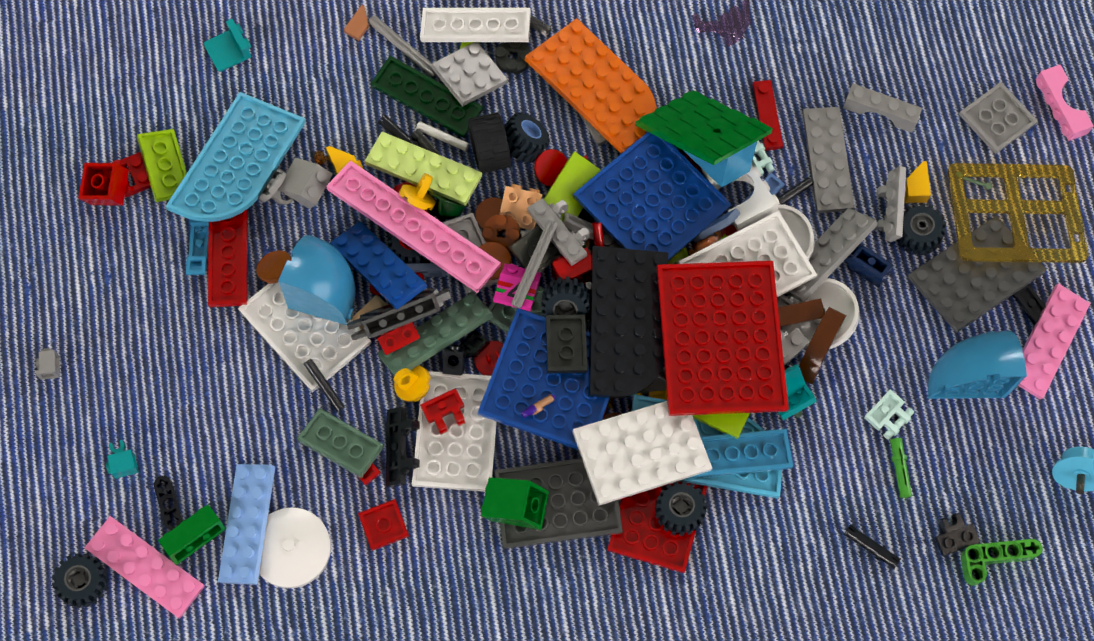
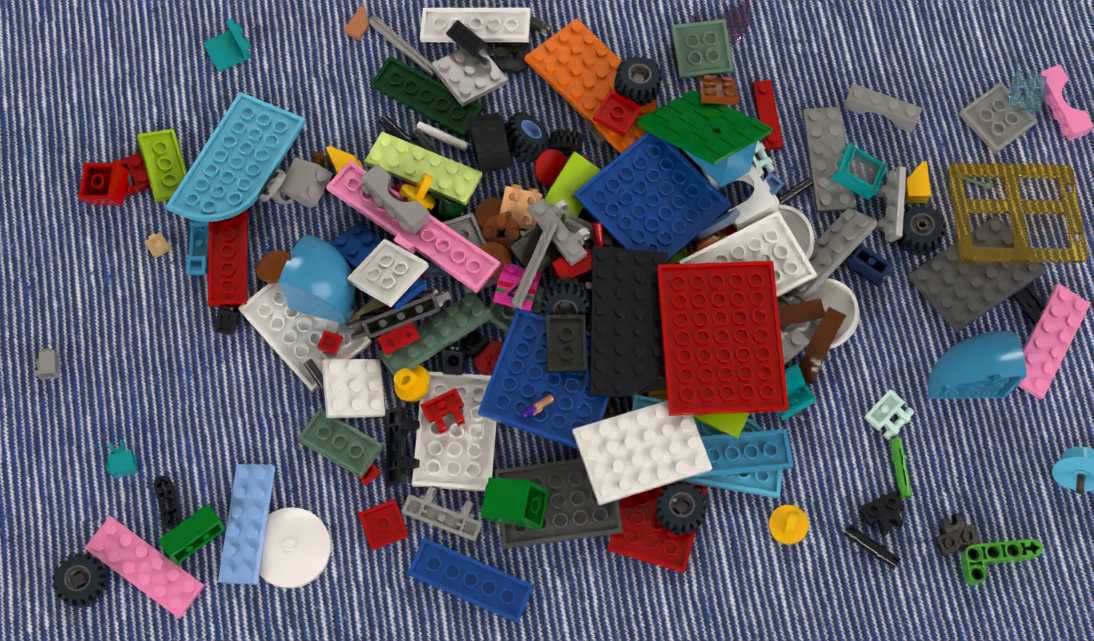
none -> tan tile [144,232,171,259]
none -> black bracket [215,305,240,335]
none -> red plate [317,330,343,356]
none -> white plate [321,359,385,418]
none -> white plate [347,239,429,307]
none -> light grey arch [361,164,430,235]
none -> bright pink plate [394,234,415,254]
none -> light grey hinge [401,486,483,542]
none -> blue plate [407,538,534,624]
none -> black hinge [446,20,495,65]
none -> black tyre [549,129,583,157]
none -> red plate [592,89,643,137]
none -> black wheel [614,55,662,106]
none -> sand green plate [671,19,734,79]
none -> dark orange plate [699,75,739,105]
none -> yellow tile [769,505,809,545]
none -> teal window [830,142,888,200]
none -> black plate [859,491,905,535]
none -> clear light blue plate [1008,71,1047,113]

